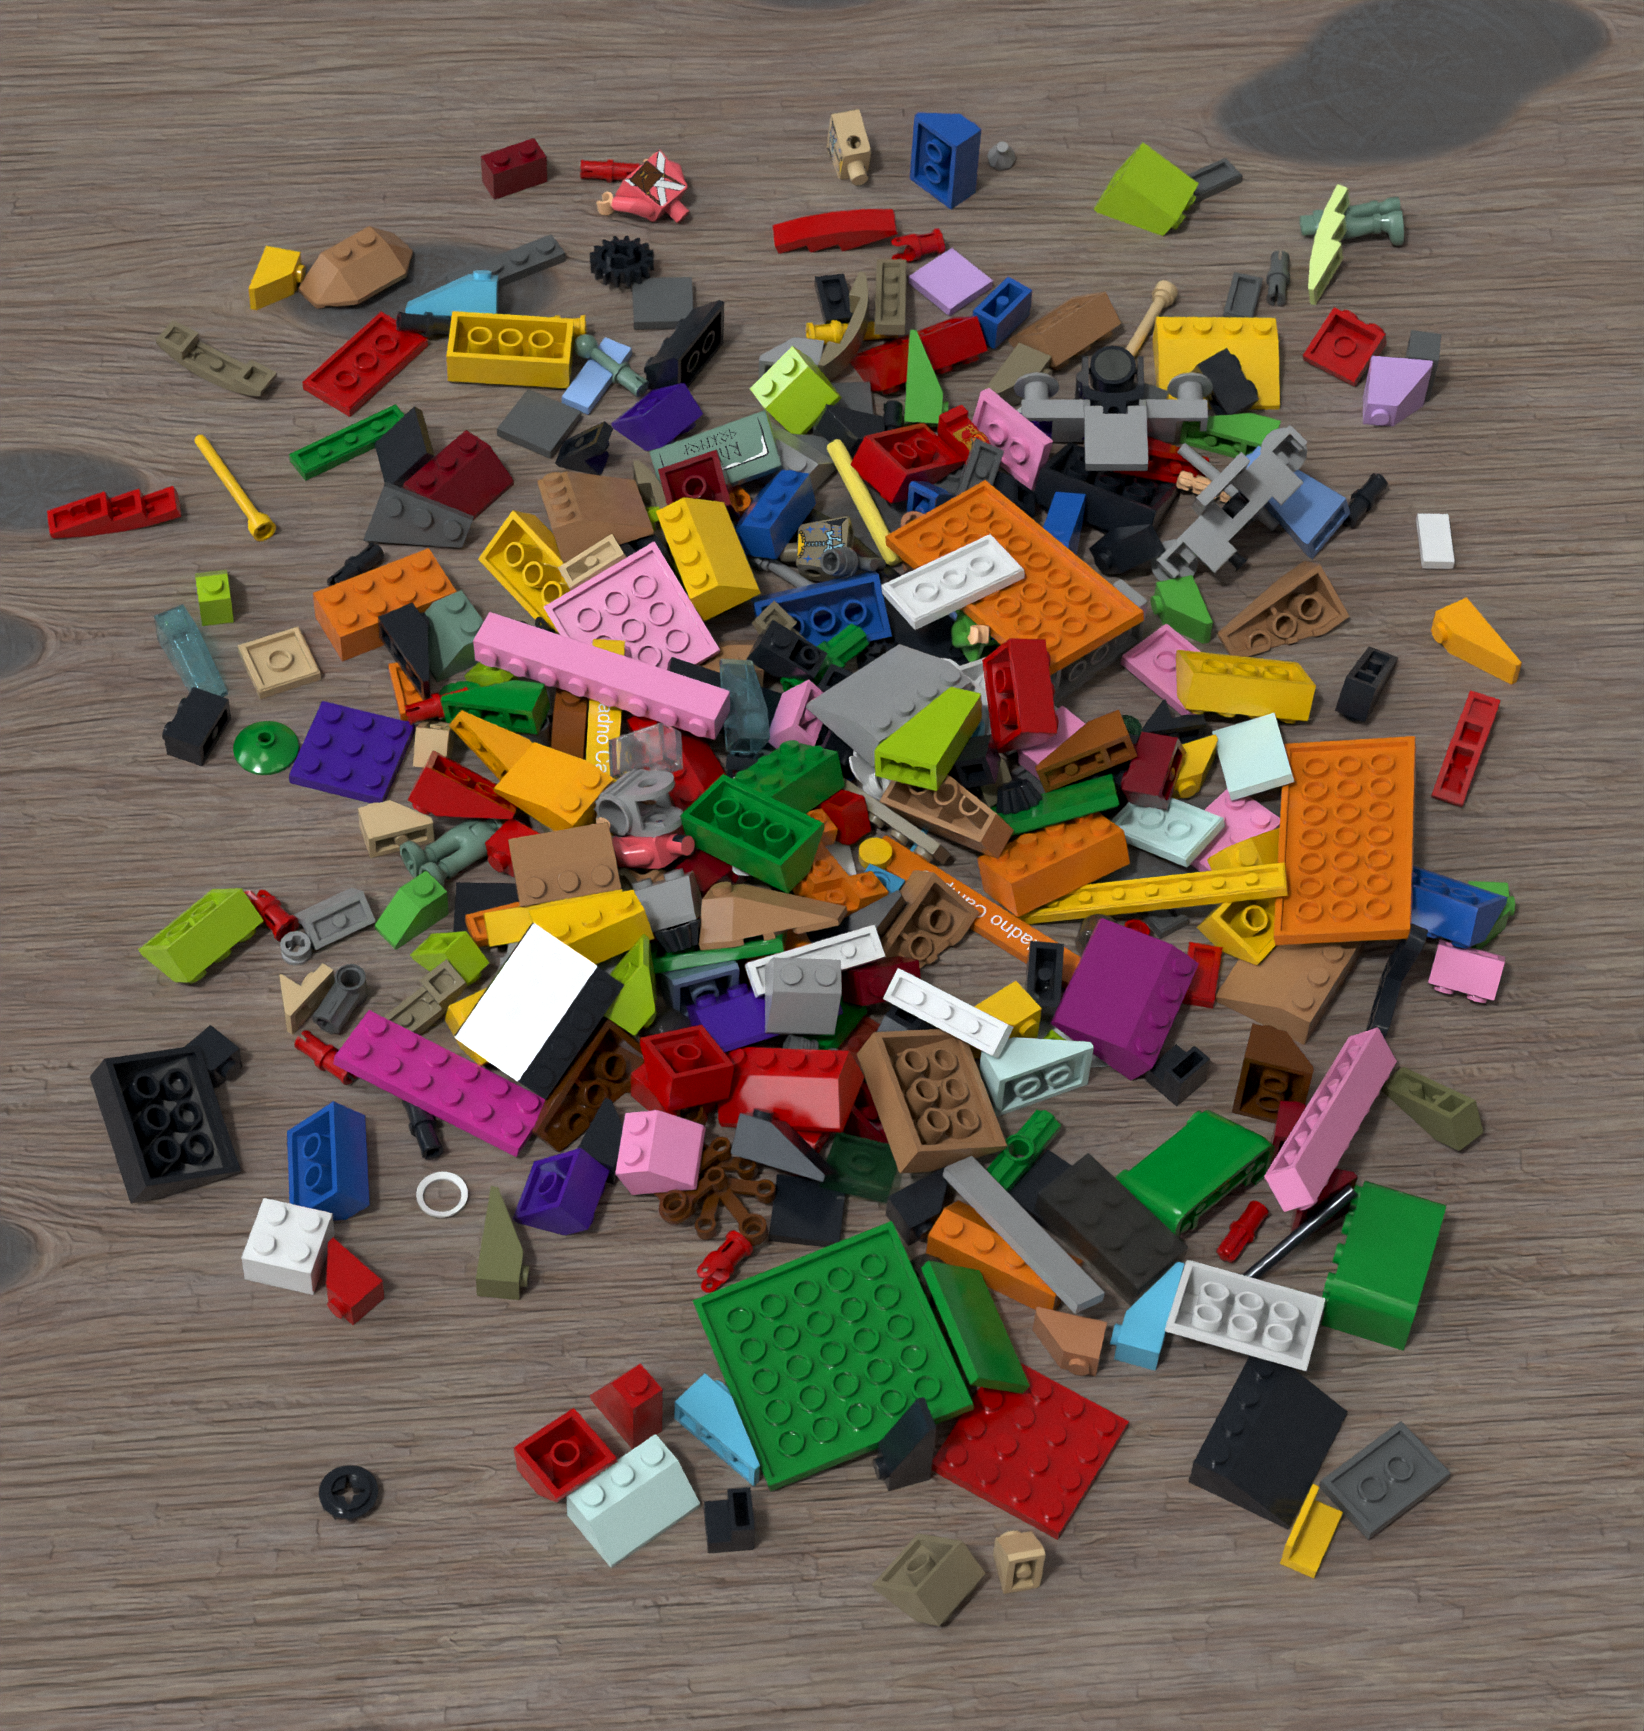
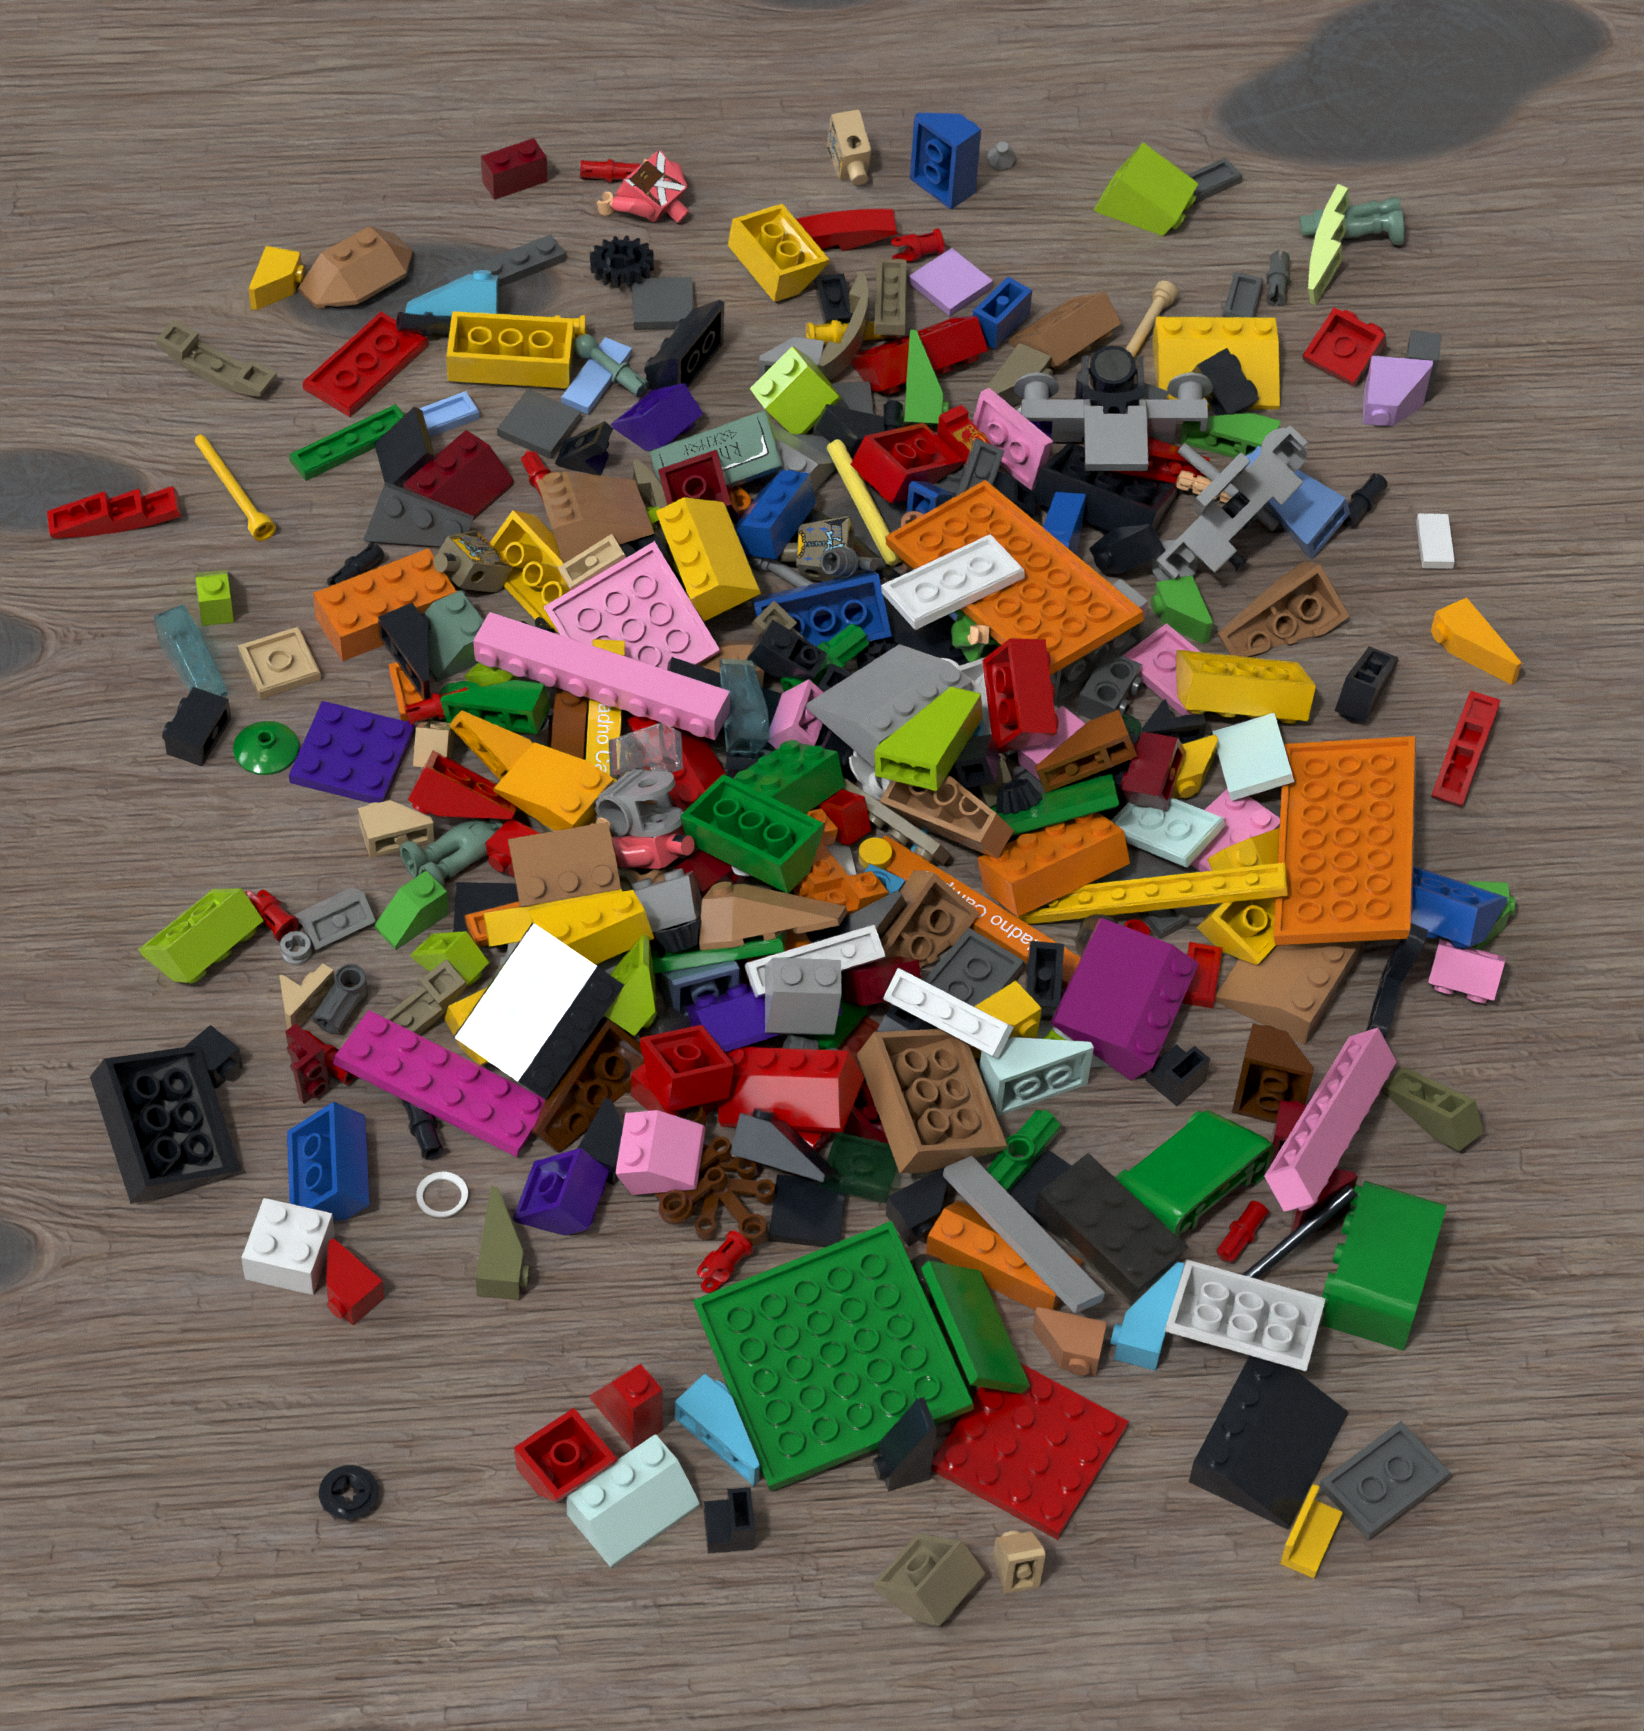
none -> dark red bracket [285,1023,330,1104]
none -> light blue tile [420,391,480,437]
none -> dark tan torso [433,531,513,592]
none -> red axle [521,450,552,503]
none -> yellow slope [728,203,830,302]
none -> dark grey plate [924,927,1024,1006]
none -> dark grey brick [1077,650,1144,720]

